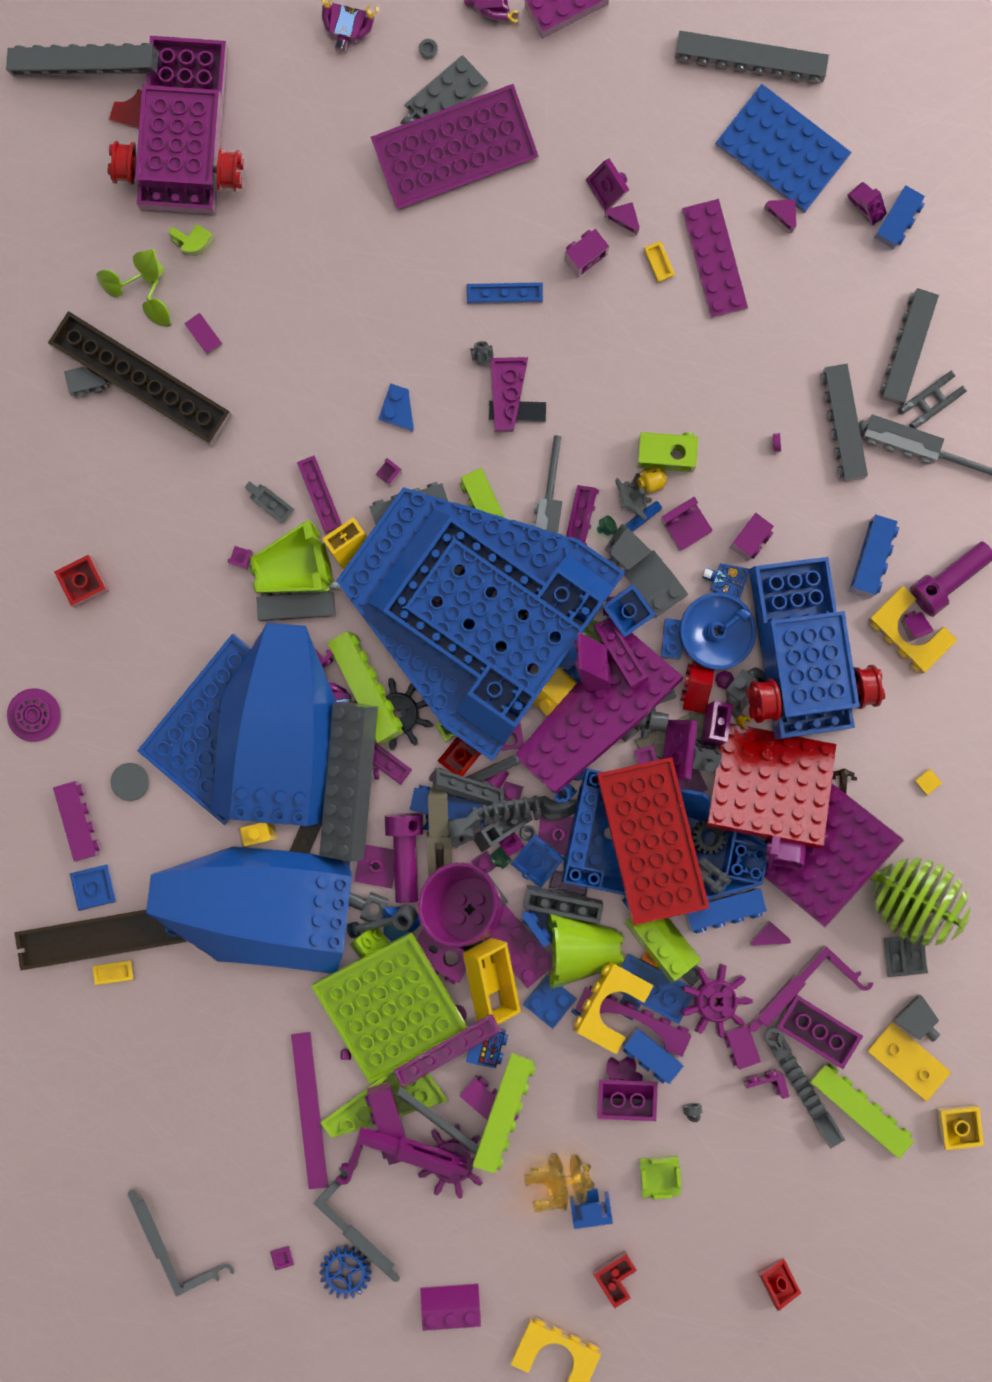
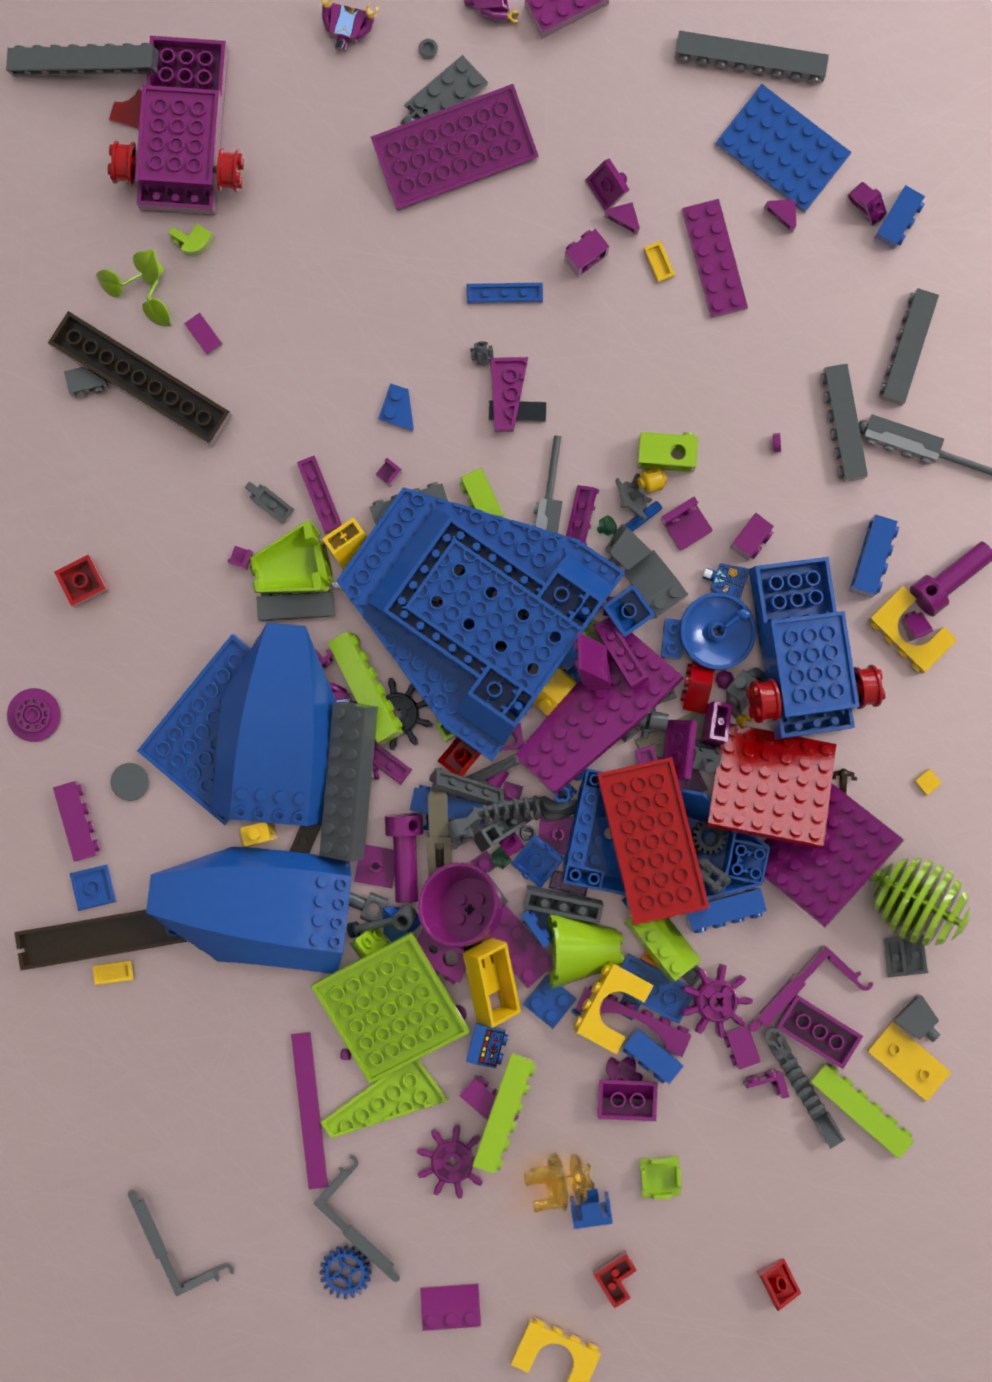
magenta tile [270,1246,294,1270] -> none
magenta hinge [336,1127,469,1185] -> none
magenta brick [365,1082,406,1165] -> none
magenta tile [394,1014,502,1088] -> none
dark grey tile [397,1088,479,1155] -> none
dark grey tile [683,1103,703,1122] -> none
magenta slope [750,921,791,946] -> none
magenta pin [765,836,806,870] -> none
dark grey piece [898,370,967,429] -> none
yellow slope [937,1105,984,1150] -> none

